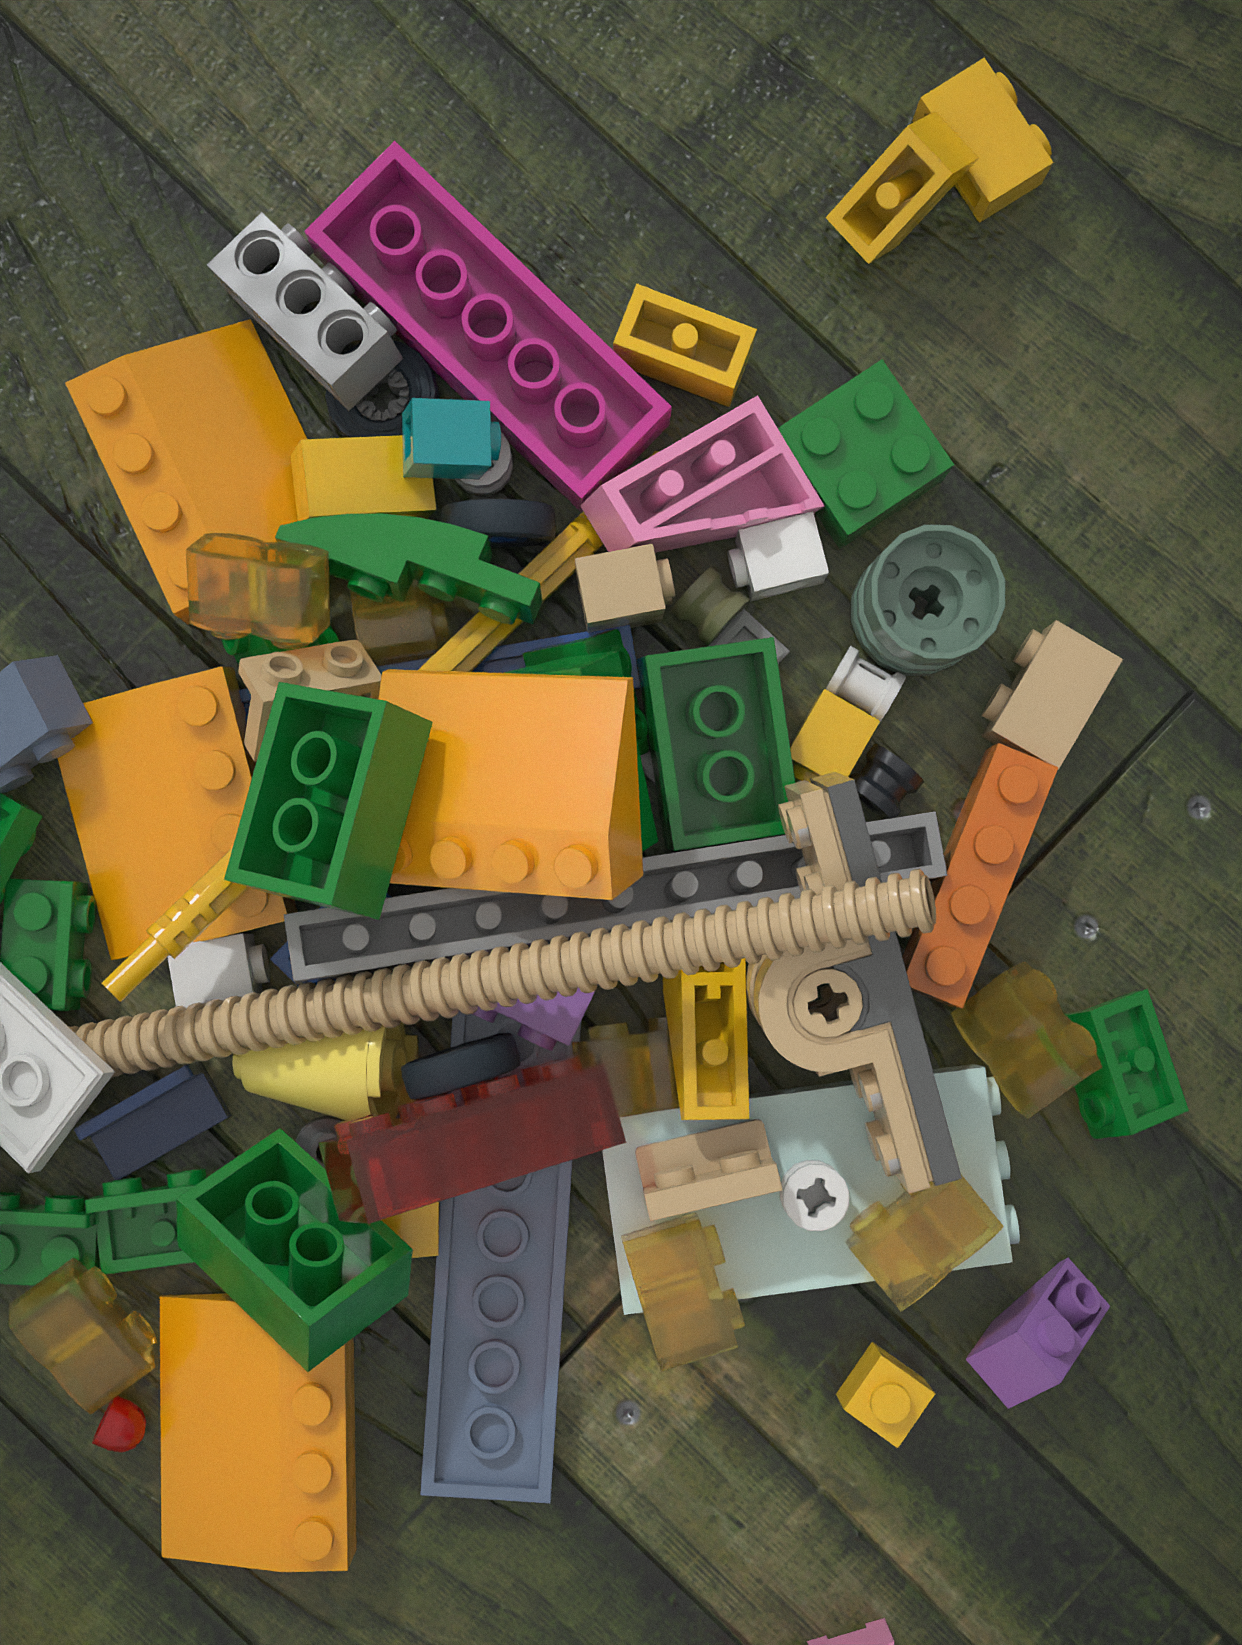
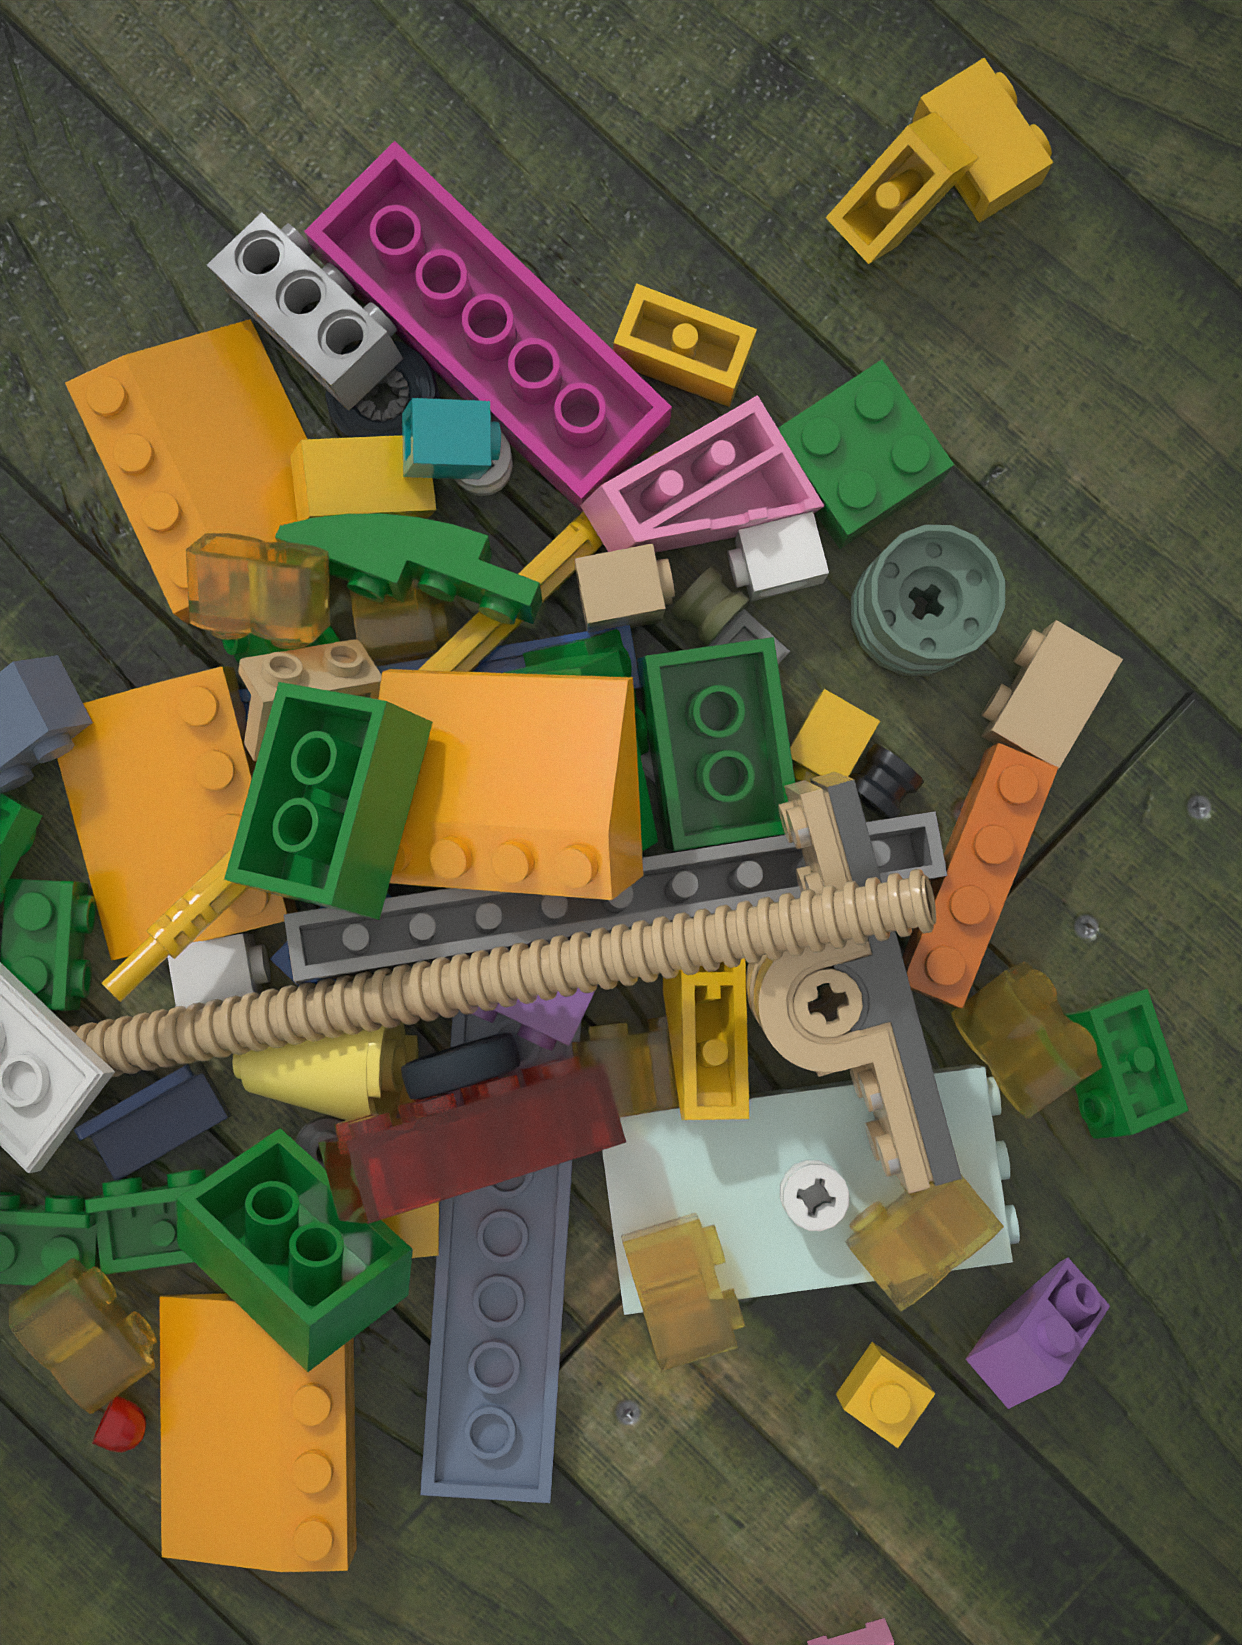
black bush [441,499,556,548] -> none
tan bracket [635,1119,783,1221] -> none
white bush [826,646,906,725] -> none

